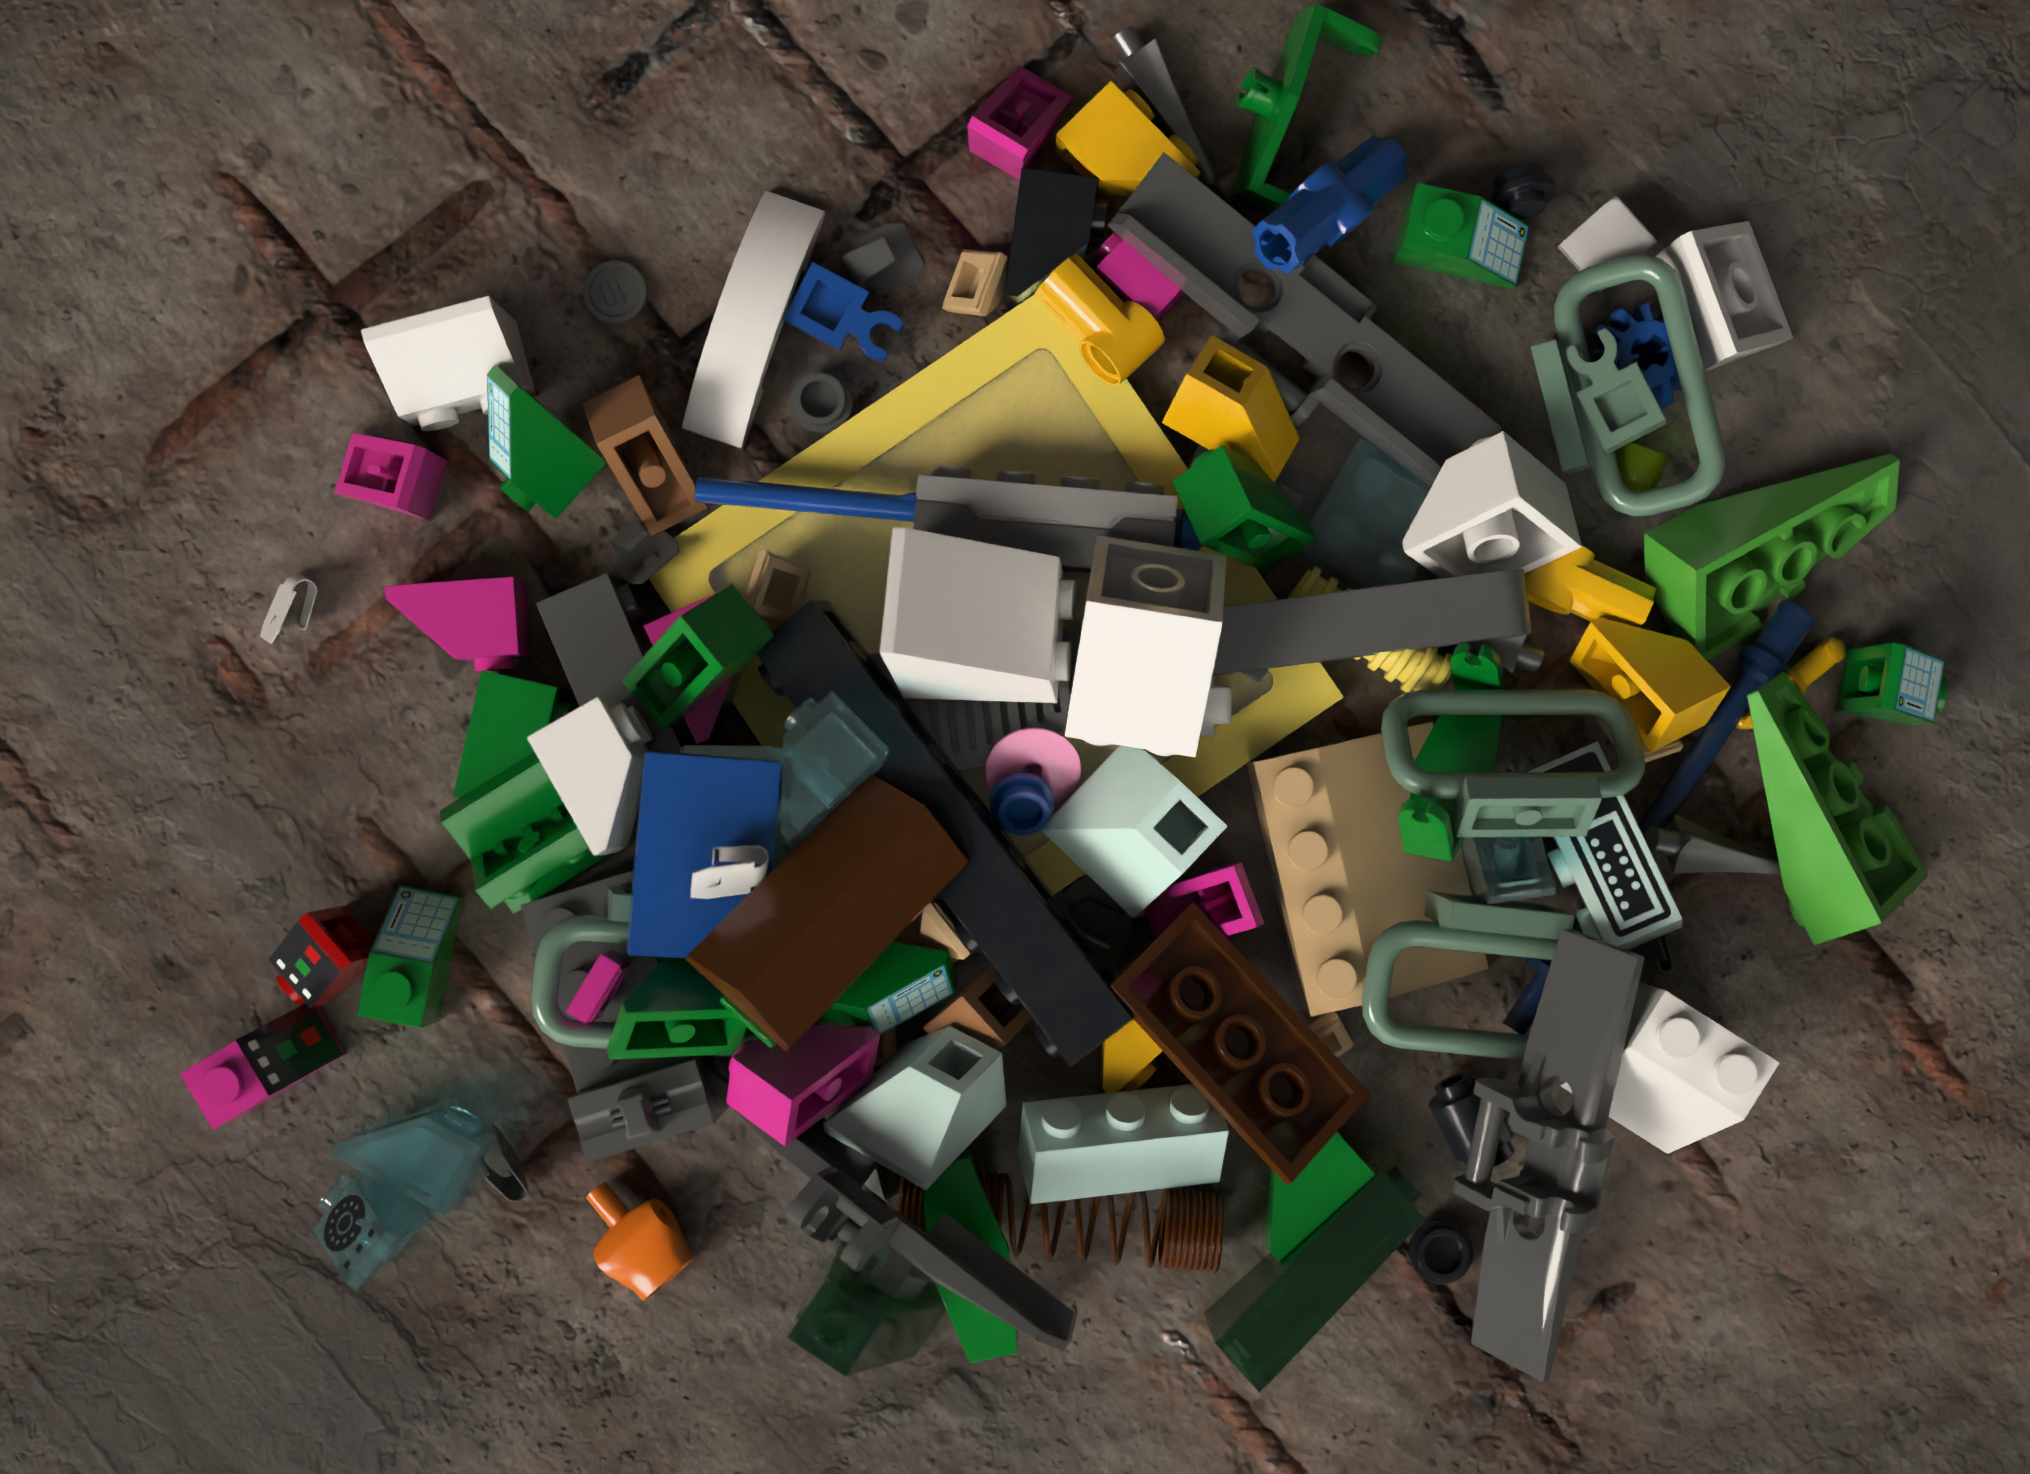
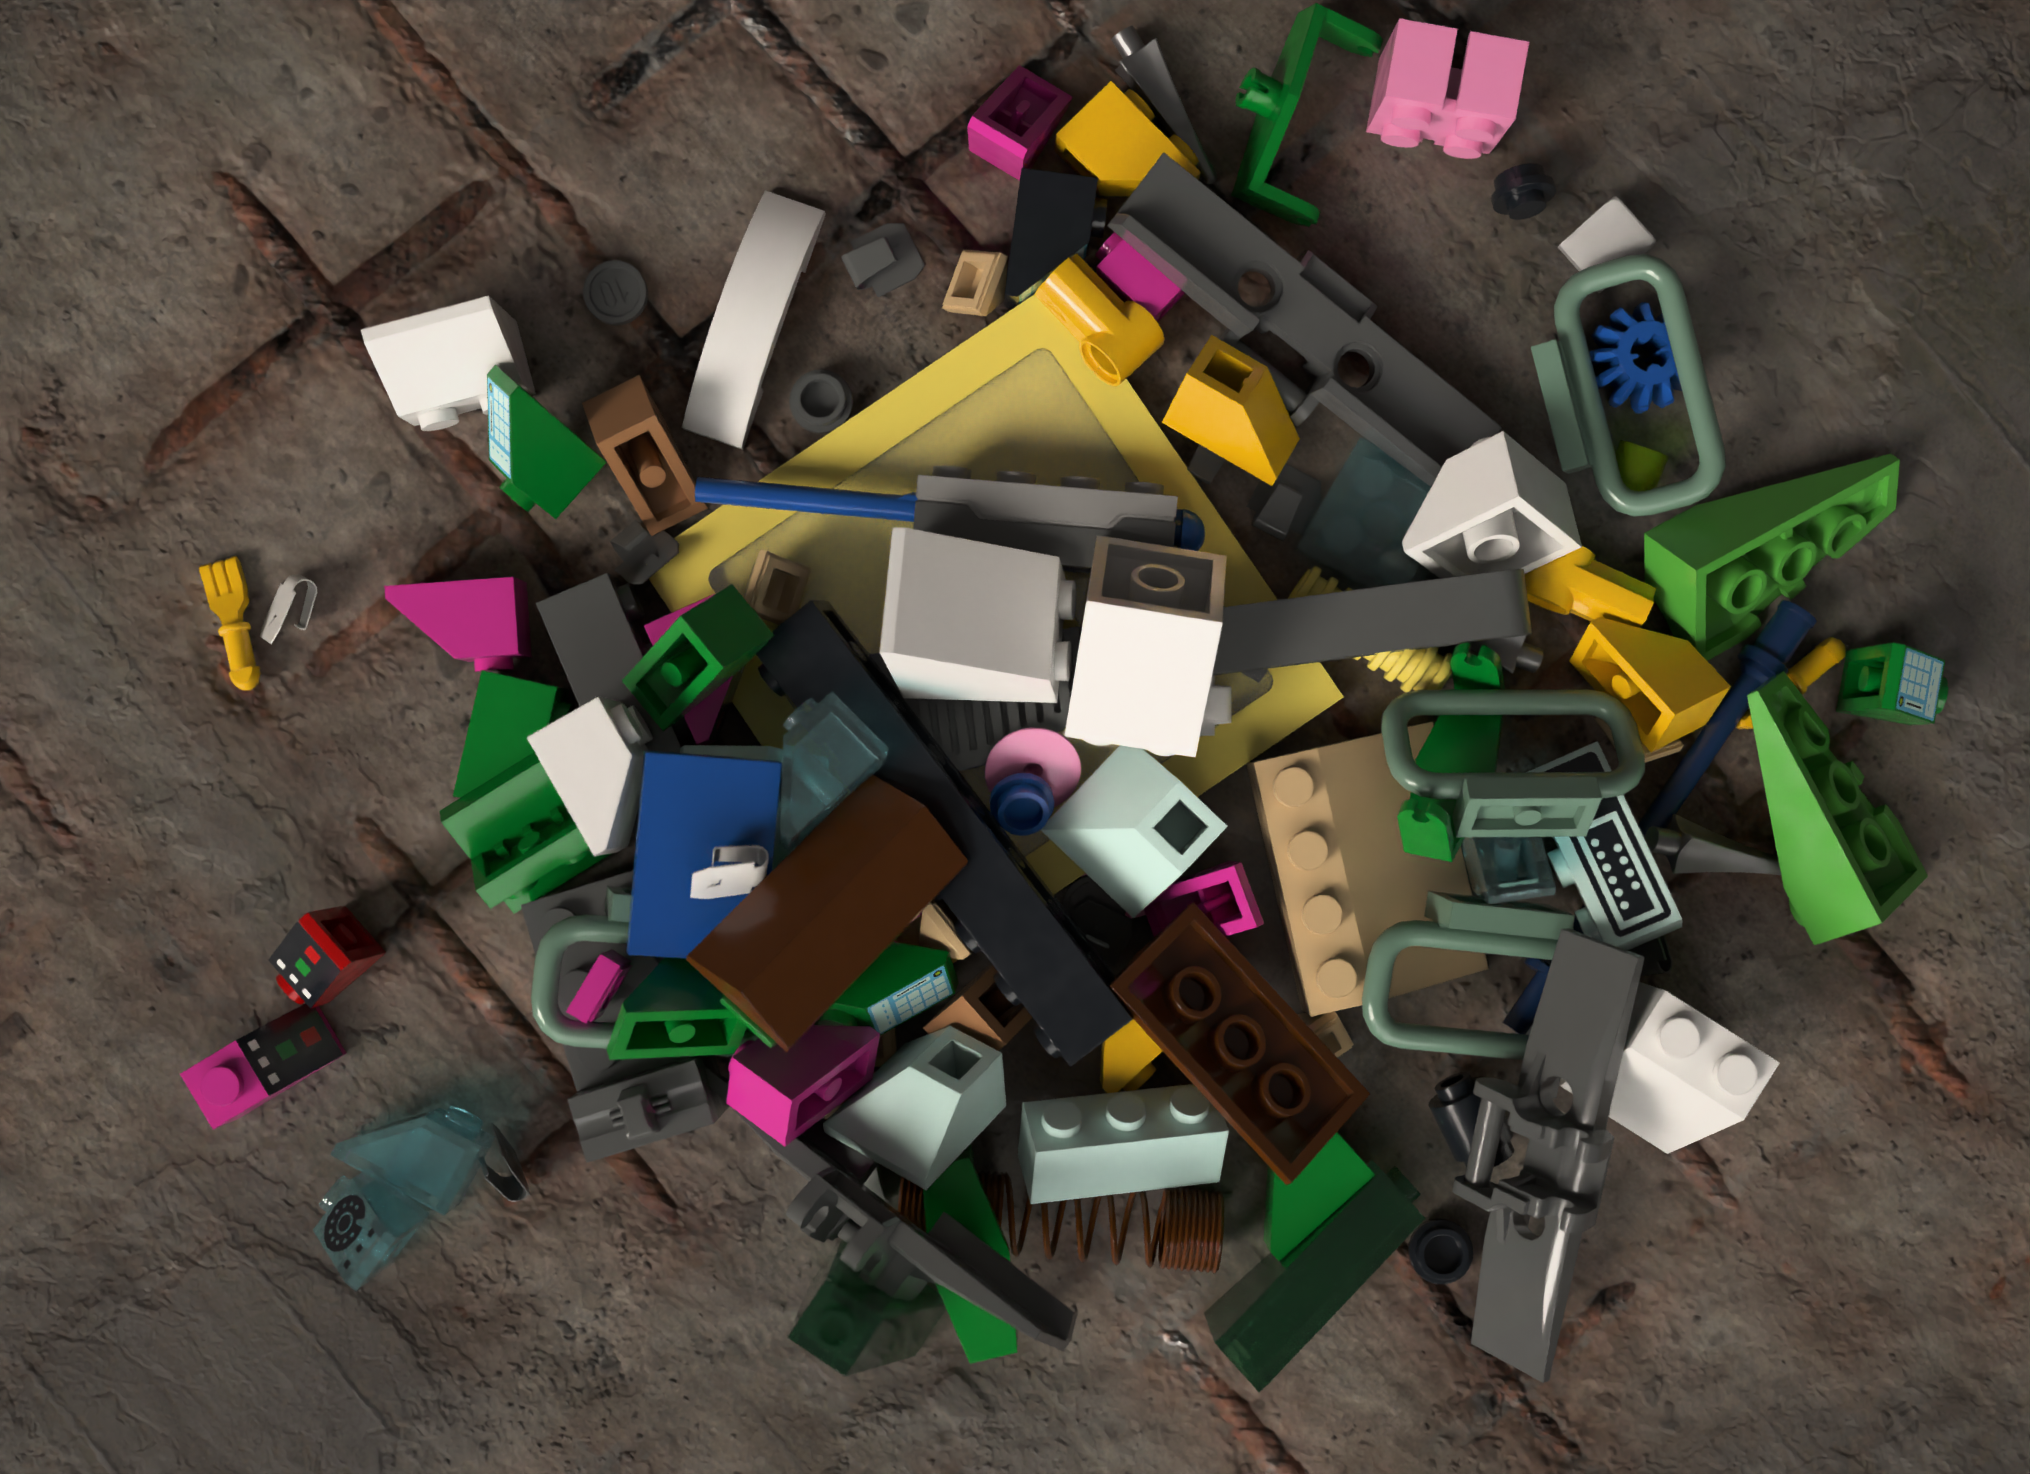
dark pink slope [334,433,448,521] -> none
green slope [357,885,464,1028] -> none
orange piece [586,1181,695,1302] -> none
blue plate [783,262,904,362] -> none
green slope [1172,444,1317,572] -> none
blue piece [1251,135,1409,274] -> none
green slope [1391,183,1530,289] -> none
sand green plate [1566,328,1667,454] -> none
white slope [1655,221,1793,372] -> none
none -> yellow piece [199,556,261,691]
none -> bright pink piece [1366,18,1529,159]

